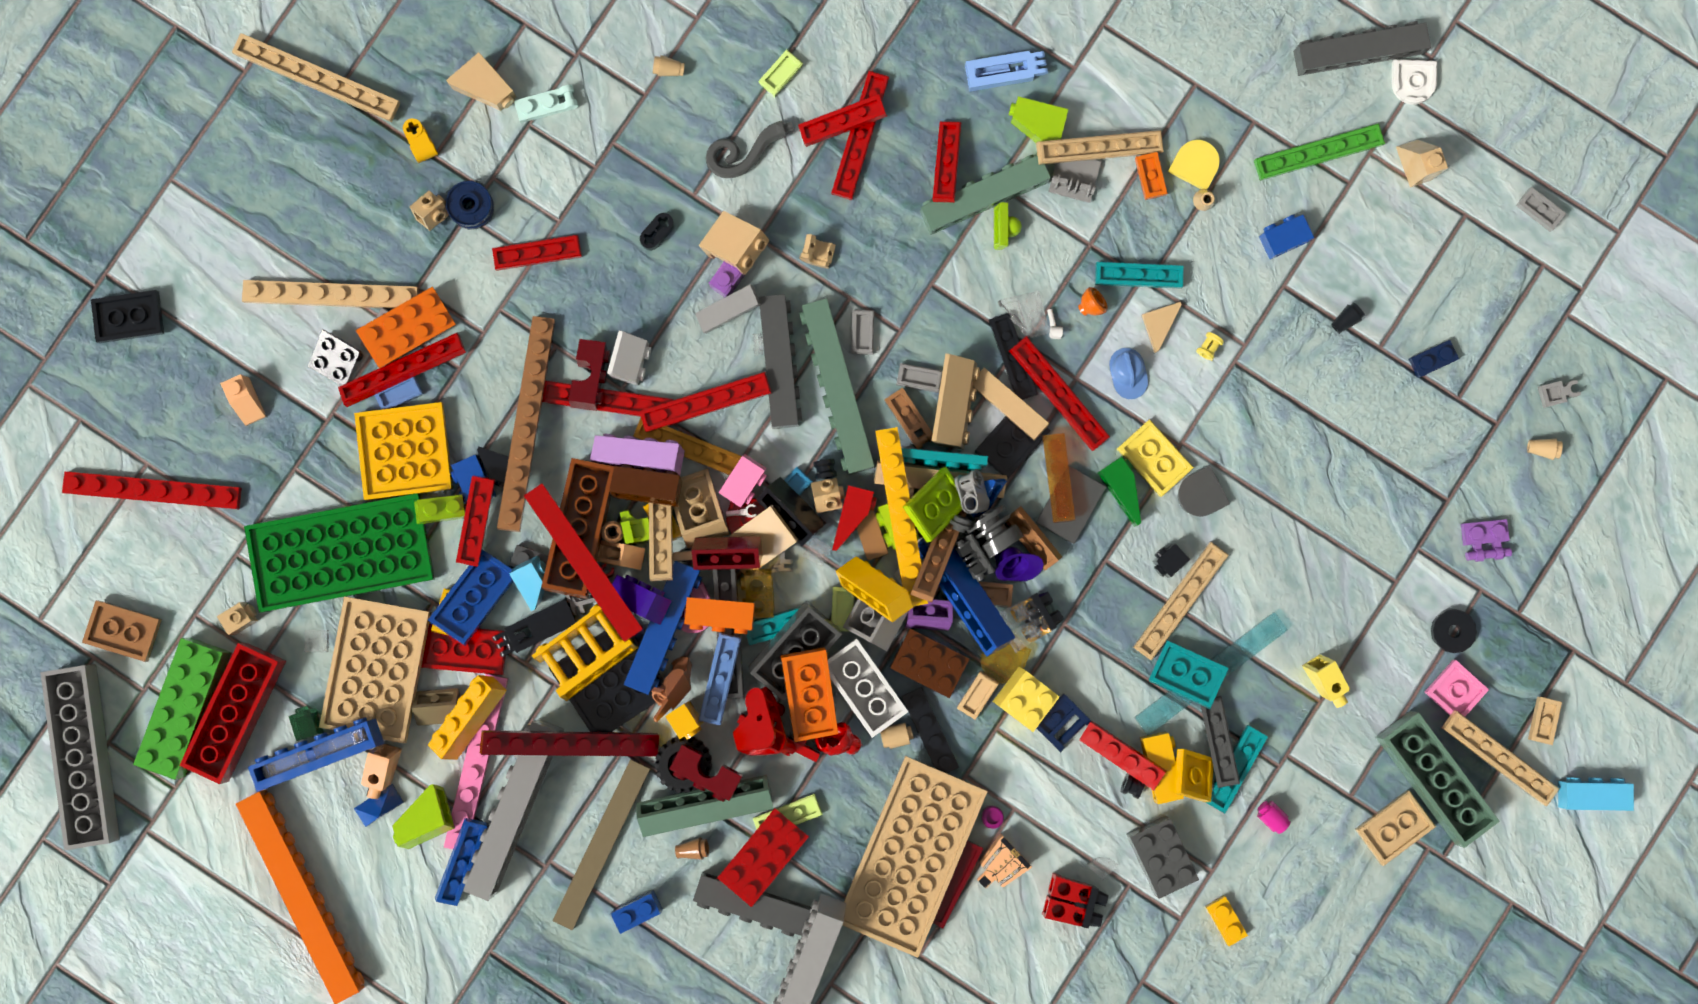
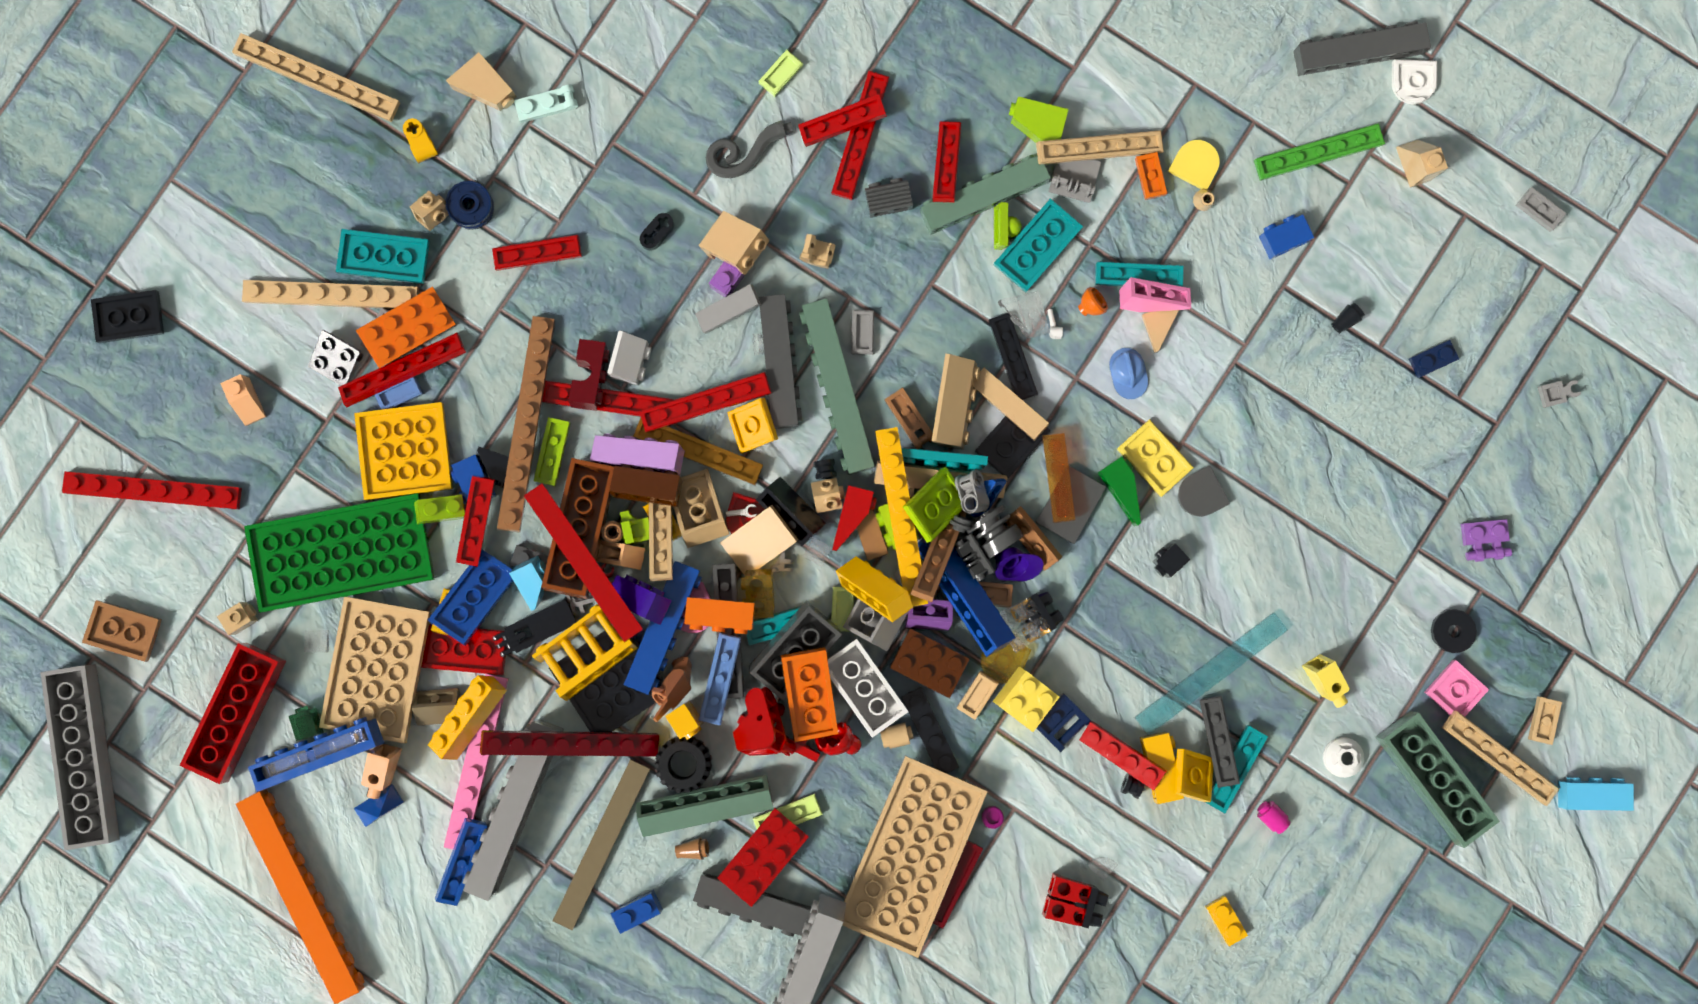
bright green brick [133,638,232,780] -> none
lime slope [392,784,455,849] -> none
tan cone [652,55,685,76] -> none
dark red arch [670,744,744,802] -> none
tan tile [673,551,693,562] -> none
dark red brick [691,536,763,570] -> none
bright pink brick [719,454,767,507] -> none
dark azure tile [784,467,813,496] -> none
light grey tile [896,363,943,393] -> none
light blue hinge [965,51,1048,92] -> none
light nougat torso [977,833,1032,889] -> none
red tile [1009,336,1110,451] -> none
dark grey brick [1126,815,1199,899] -> none
tan tile [1133,542,1228,661] -> none
teal plate [1149,641,1229,709] -> none
light yellow bush [1196,332,1224,361] -> none
tan tile [1355,790,1436,866] -> none
tan cone [1527,438,1563,460] -> none
none -> teal plate [336,229,430,284]
none -> lime plate [533,417,571,486]
none -> yellow tile [727,398,778,454]
none -> dark grey brick [865,178,913,218]
none -> teal plate [993,199,1083,293]
none -> bright pink slope [1119,277,1191,312]
none -> white piece [1323,737,1364,778]

